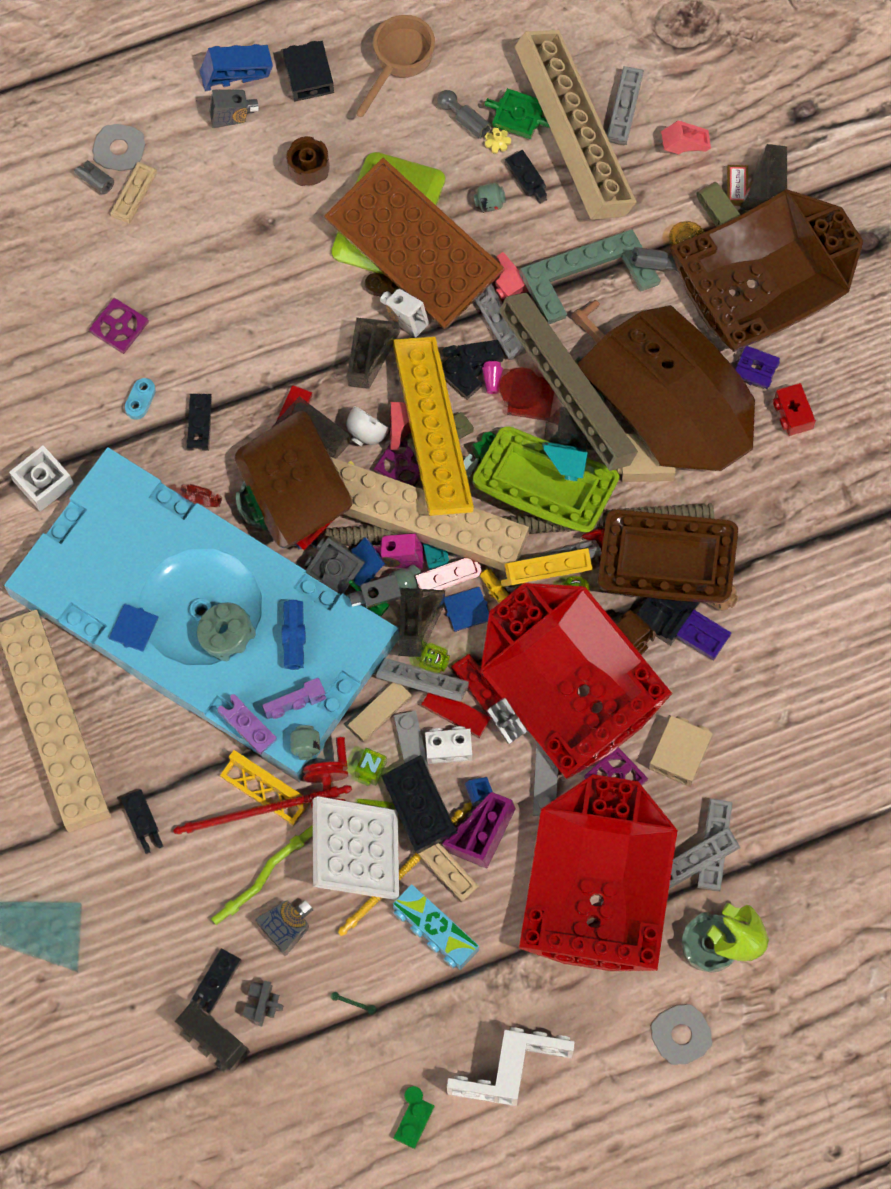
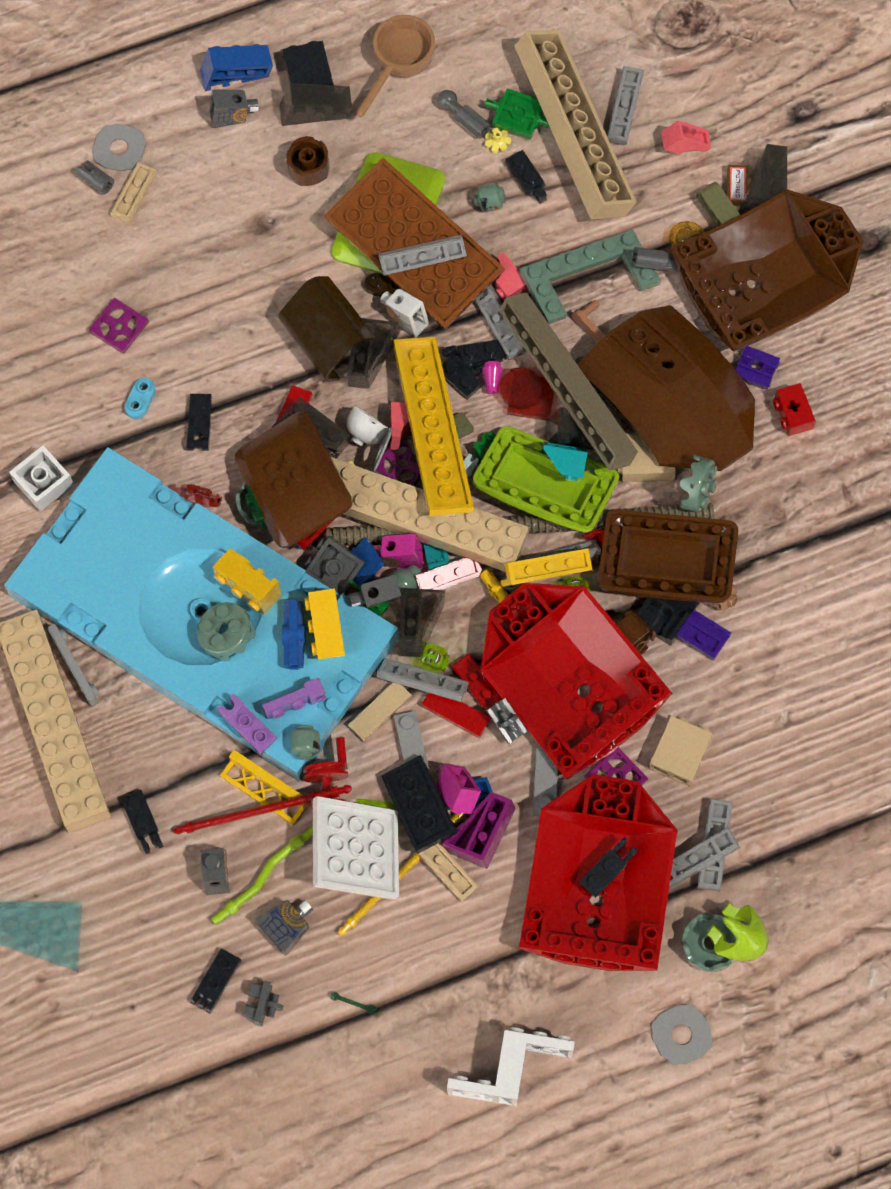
blue piece [109,604,159,652] -> none
clear smoke wedge [175,1000,250,1073] -> none
clear neon green brick [355,748,387,786] -> none
medium azure brick [393,884,479,970] -> none
green hinge [393,1086,435,1150] -> none
white brick [425,726,472,764] -> none
blue piece [443,586,489,632] -> none
none -> light grey plate [48,624,99,707]
none -> dark grey torso [201,848,230,895]
none -> yellow wedge [212,548,282,615]
none -> dark brown piece [278,276,376,381]
none -> clear smoke wedge [279,83,352,126]
none -> yellow wedge [304,588,345,660]
none -> light grey piece [370,427,393,472]
none -> light grey plate [379,234,467,276]
none -> dark pink hinge [436,764,481,814]
none -> black hinge [579,837,638,898]
none -> sand green plate [680,454,717,512]

